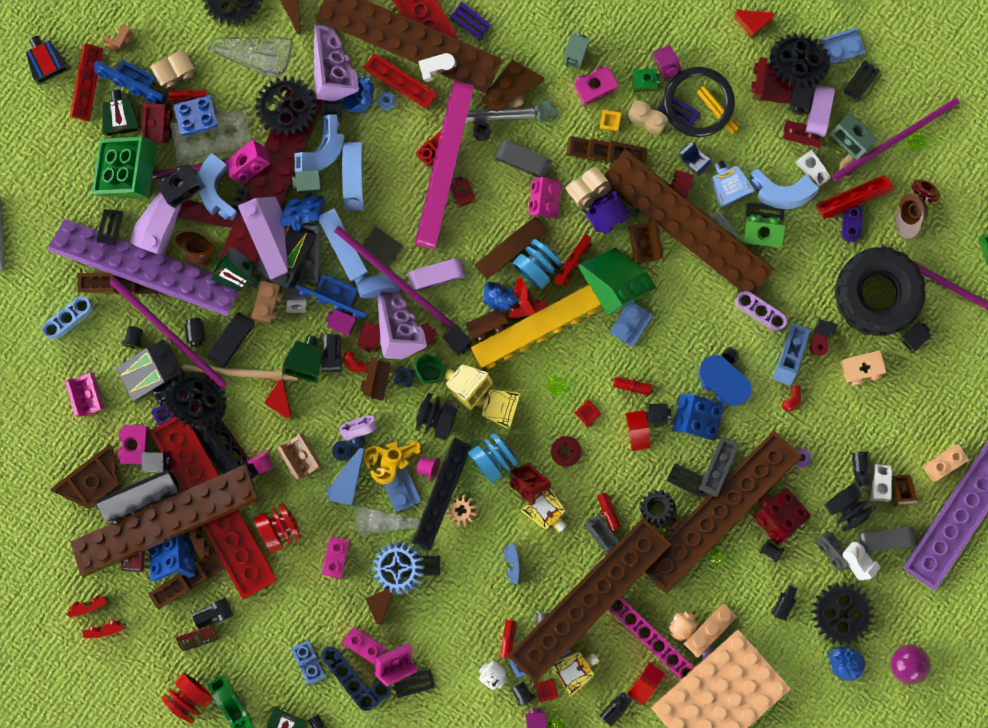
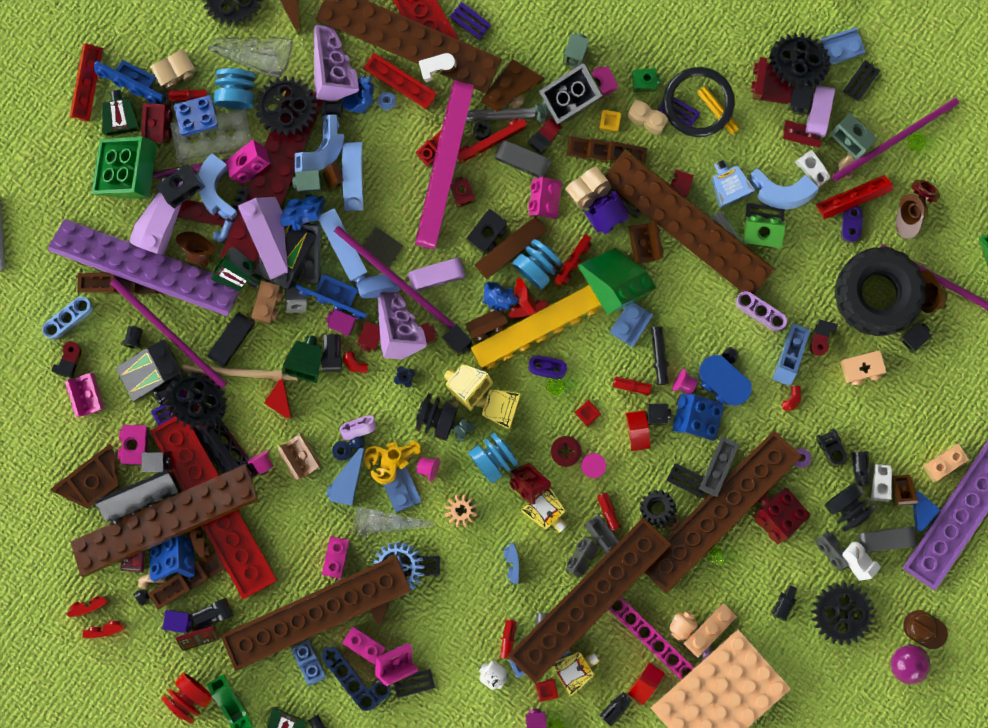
torso [26,36,70,85] -> none
black tile [96,209,123,245] -> none
nougat bracket [103,24,133,52] -> none
black brick [184,318,206,347] -> none
red wheel [254,503,302,554] -> none
reddish brown bracket [360,357,391,401] -> none
black plate [411,438,472,551] -> none
green hair [415,354,444,384] -> none
black bush [511,682,536,707] -> none
magenta brick [653,45,681,79] -> none
dark blue bracket [679,141,712,175] -> none
red slope [734,10,774,38] -> none
black bush [759,539,784,563] -> none
blue hair [827,647,865,681] -> none
none -> leg [51,341,82,379]
none -> black hinge [133,589,150,606]
none -> tan arm [138,573,166,589]
none -> dark purple brick [162,610,193,633]
none -> medium blue arm [213,220,234,243]
none -> dark azure wheel [214,68,256,109]
none -> reddish brown plate [220,555,412,671]
none -> reddish brown slope [323,163,344,192]
none -> sand green piece [451,417,475,441]
none -> red plate [457,118,527,164]
none -> black brick [466,209,508,255]
none -> leg [528,117,563,155]
none -> dark purple plate [528,355,567,379]
none -> black slope [539,62,604,124]
none -> dark grey hinge [565,537,599,578]
none -> dark pink piece [581,453,606,478]
none -> black pin [651,326,669,385]
none -> dark pink piece [672,369,697,394]
none -> black piece [816,428,847,467]
none -> reddish brown piece [903,610,948,649]
none -> blue slope [913,492,940,531]
none -> reddish brown piece [920,270,948,313]

